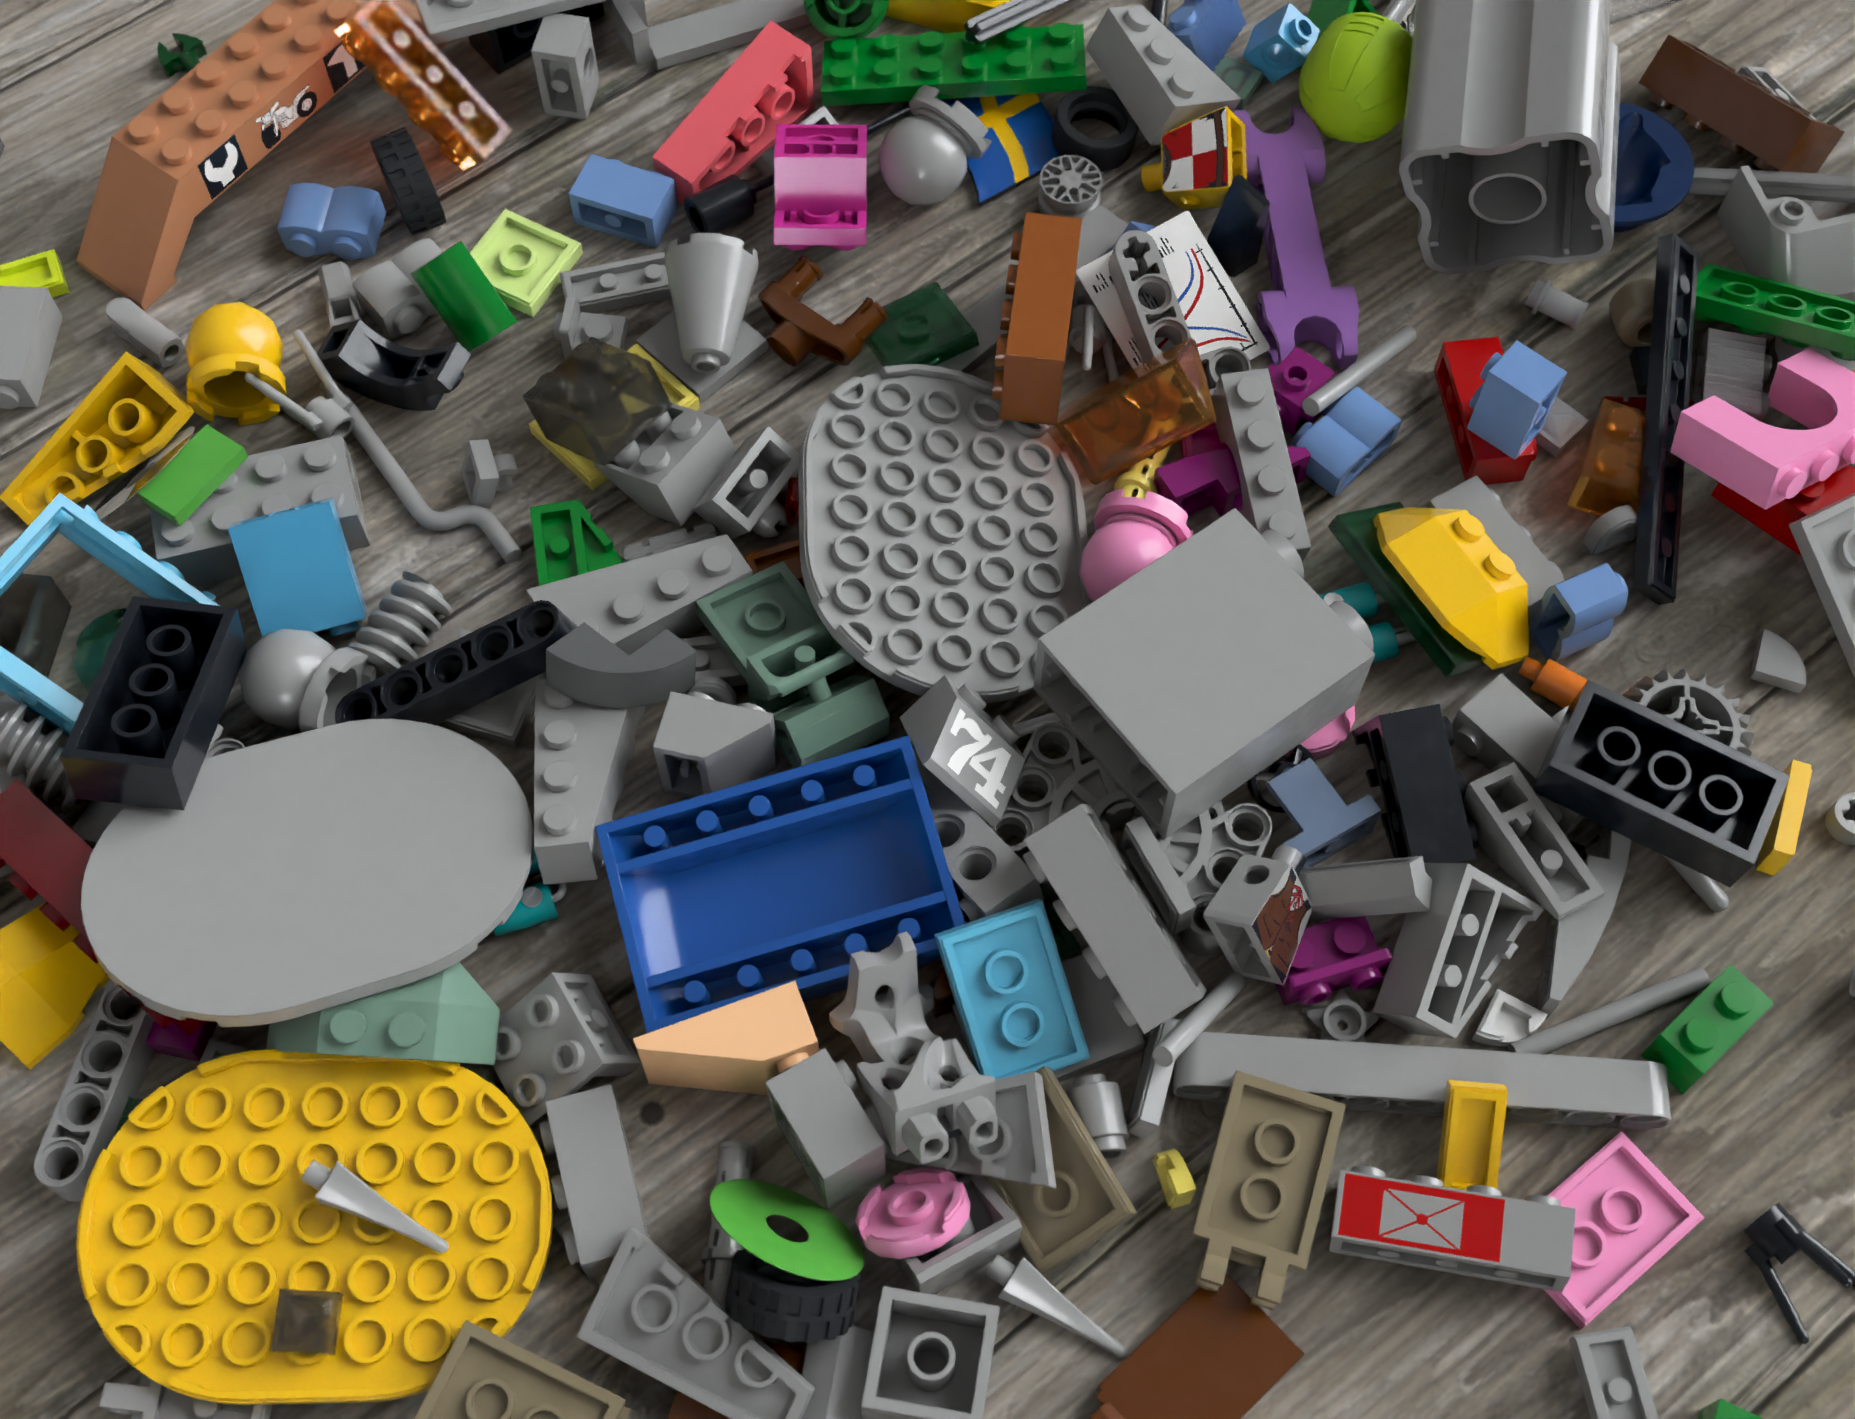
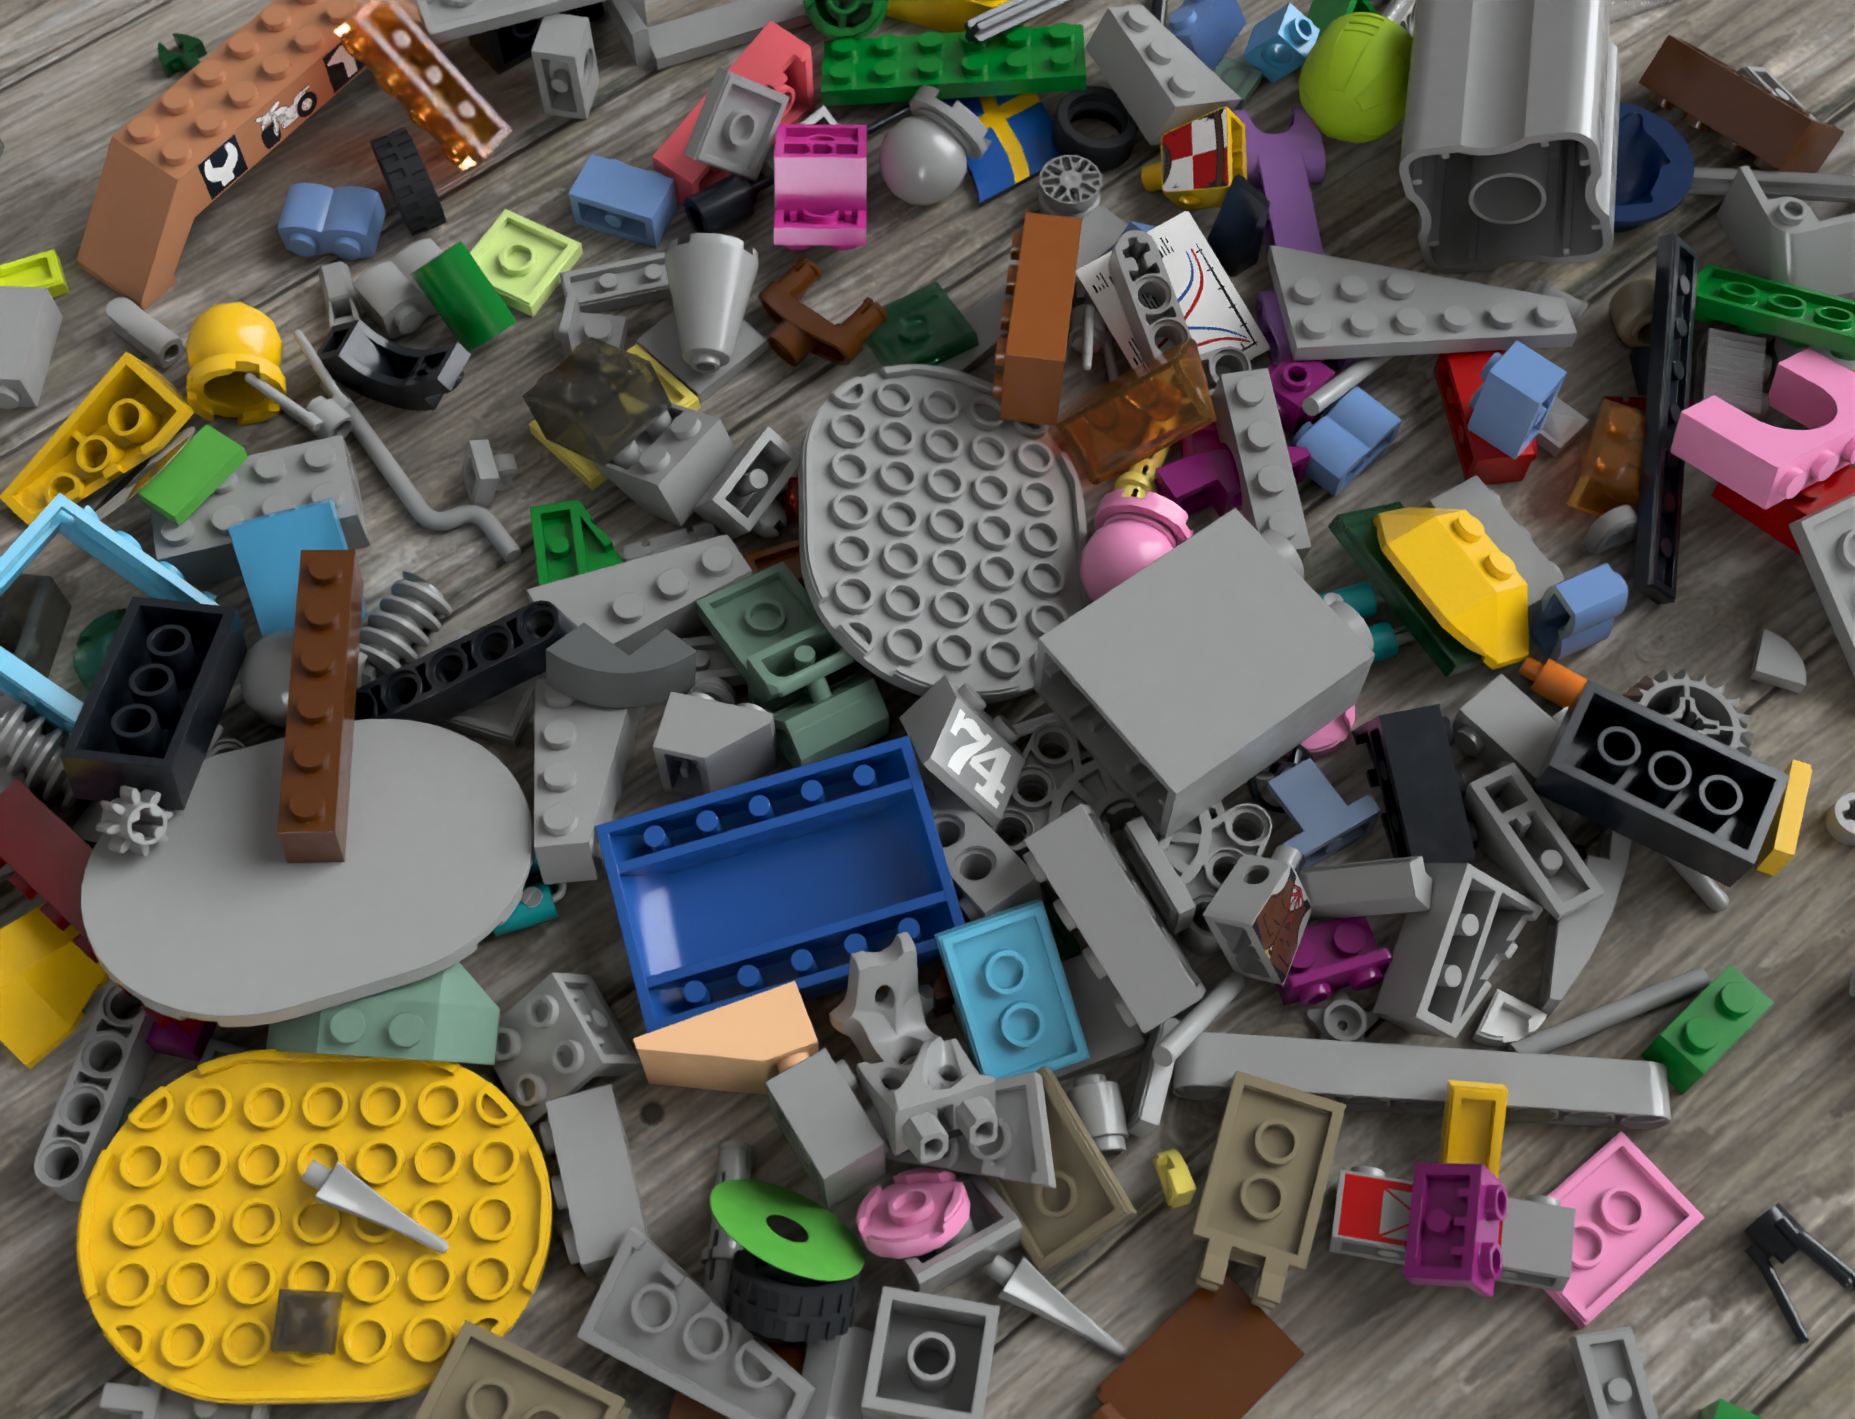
none -> light grey gear [95,786,173,857]
none -> reddish brown brick [277,549,364,863]
none -> light grey tile [684,67,790,182]
none -> light grey wing [1267,245,1577,361]
none -> magenta bracket [1403,1163,1508,1297]

